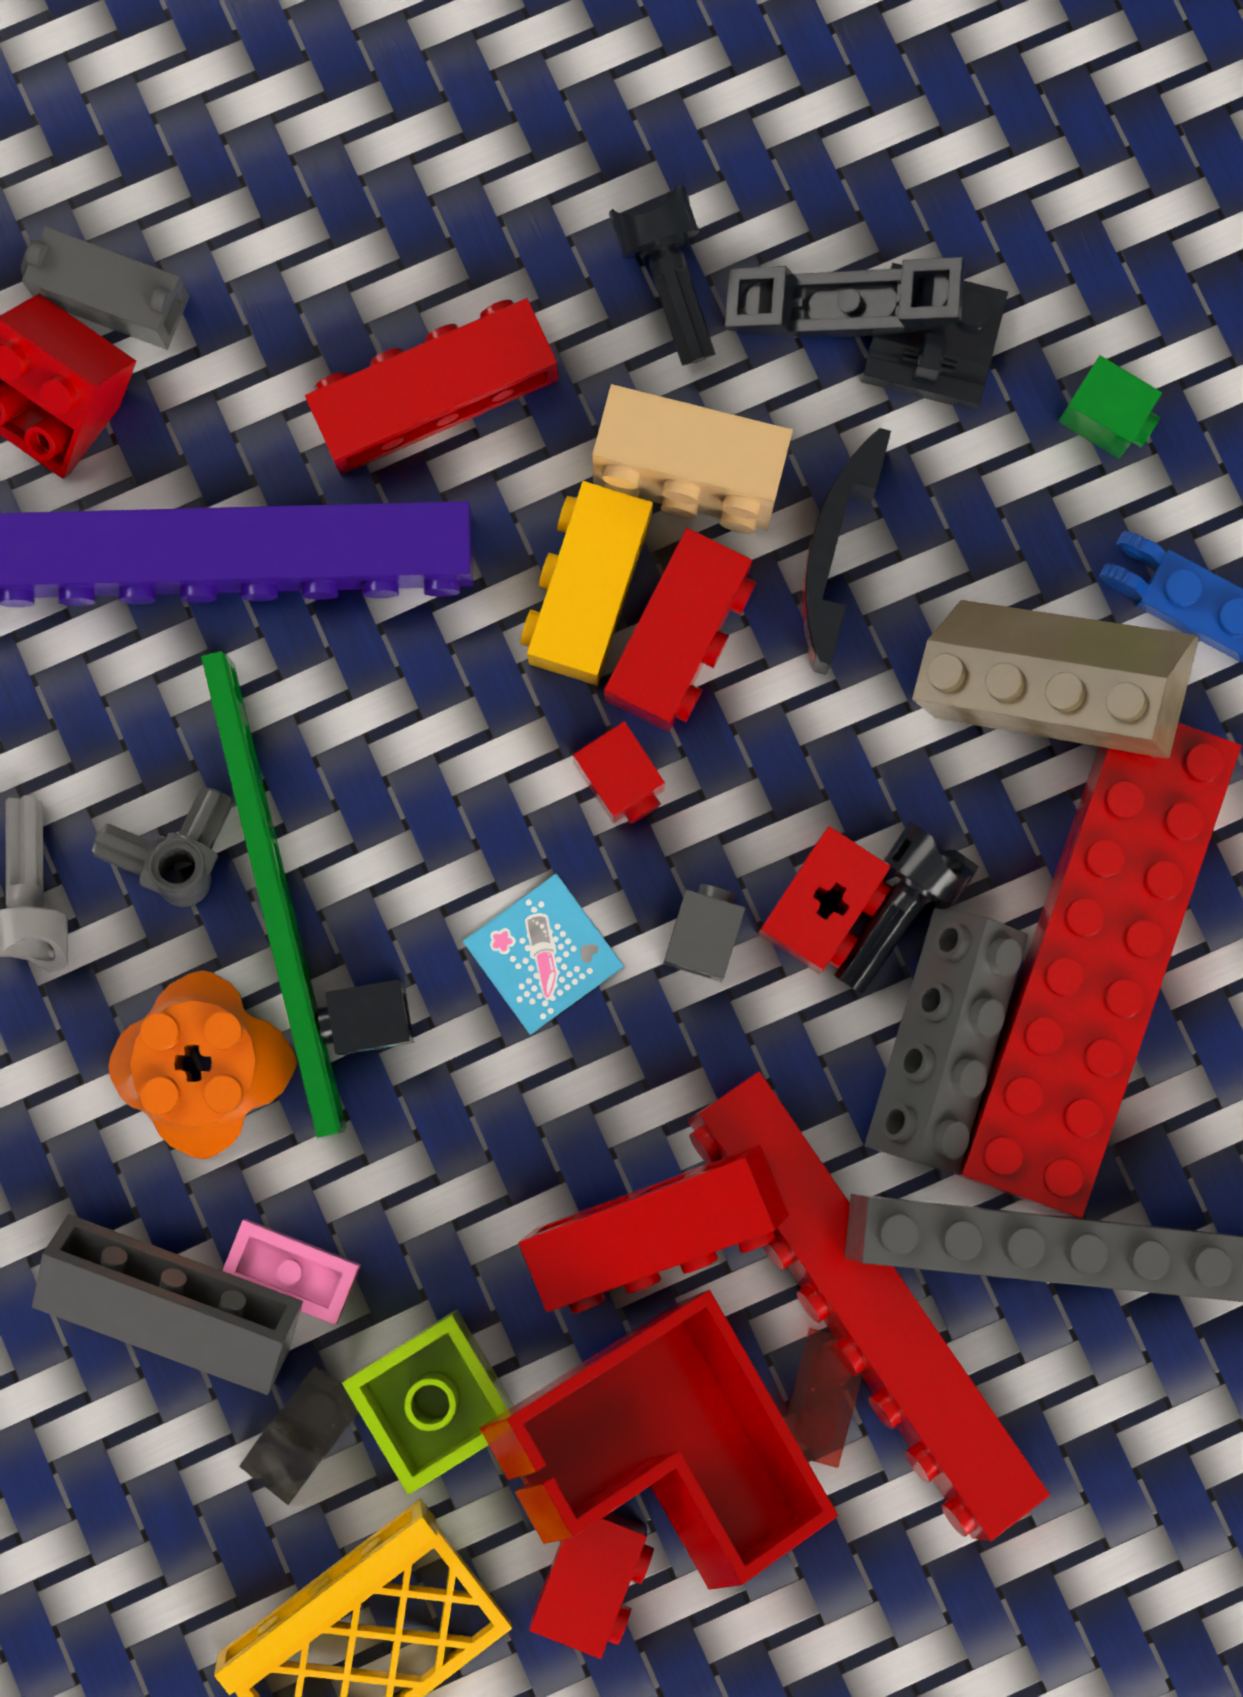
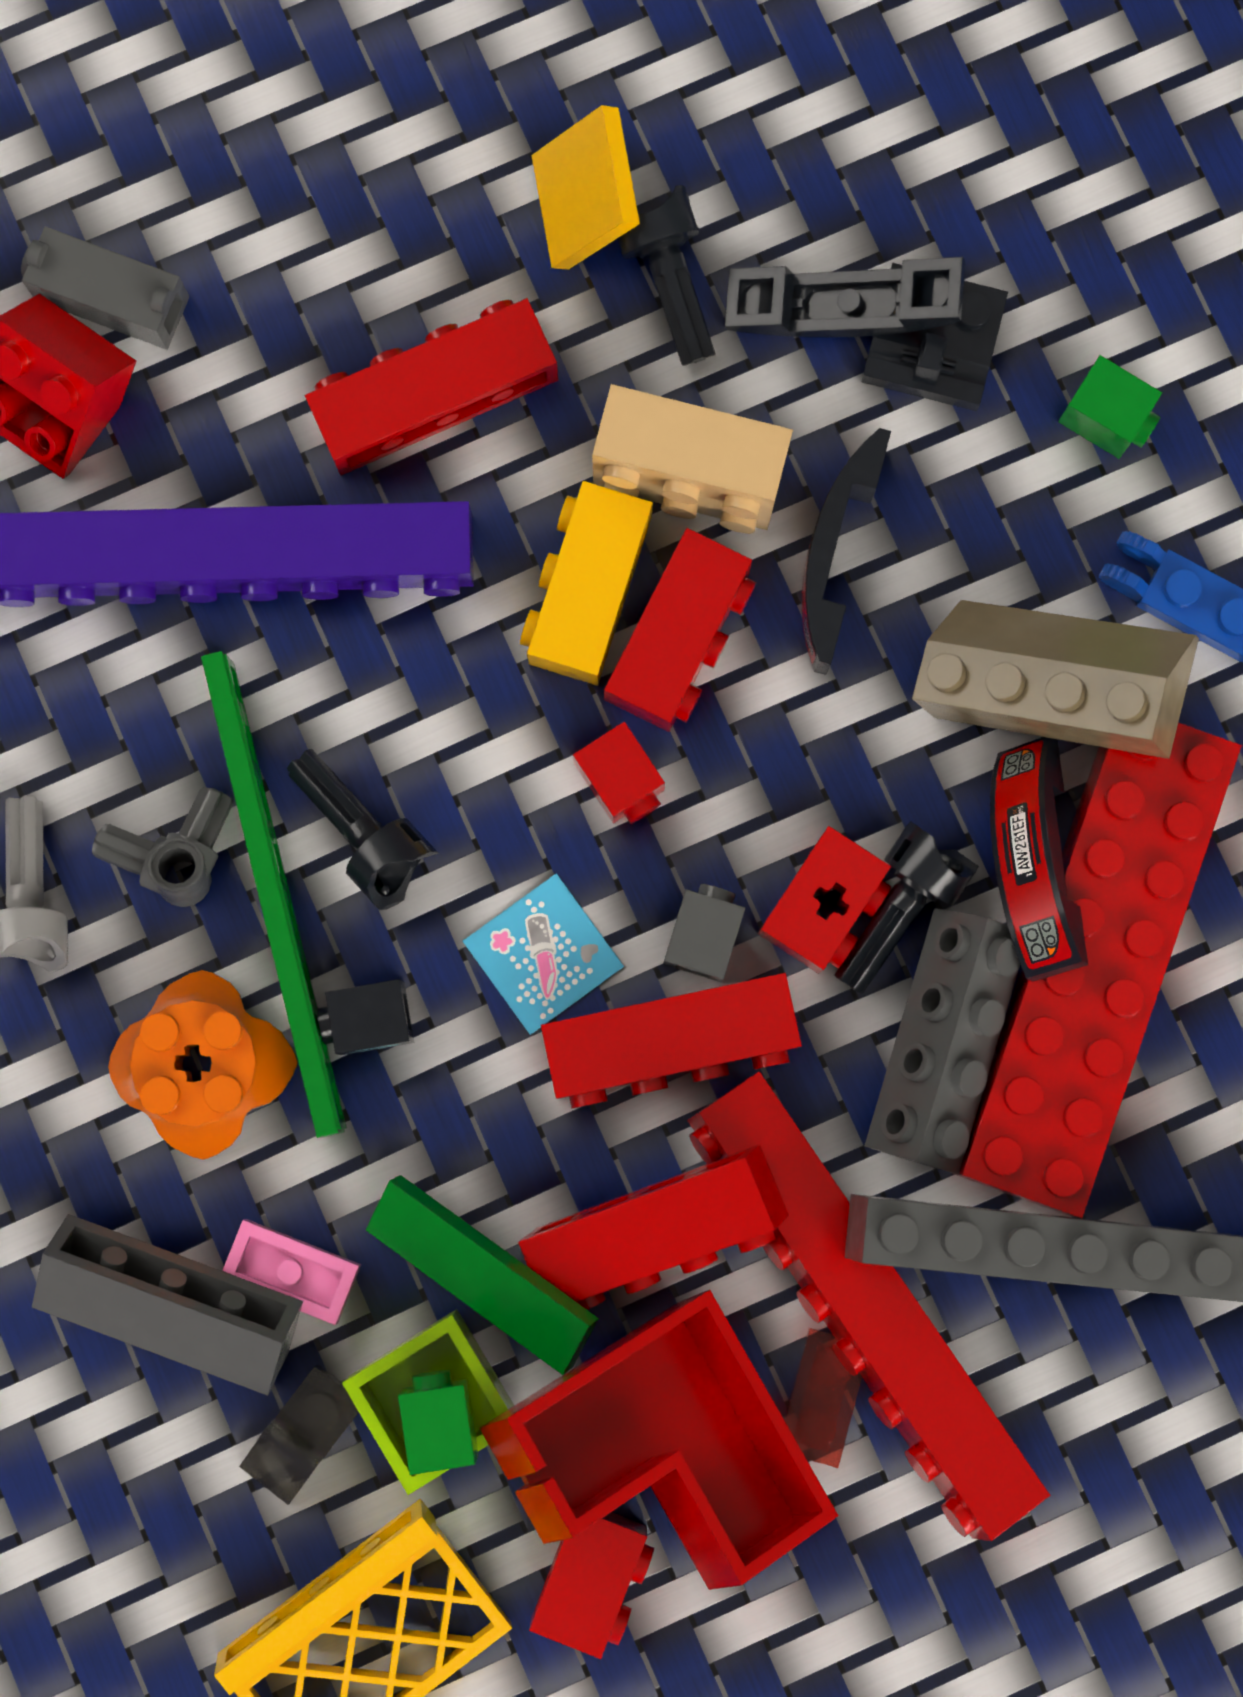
none -> black piece [287,749,439,910]
none -> green tile [366,1175,599,1375]
none -> green brick [398,1370,479,1475]
none -> yellow tile [531,105,640,270]
none -> red brick [541,973,802,1109]
none -> slope [990,737,1088,982]

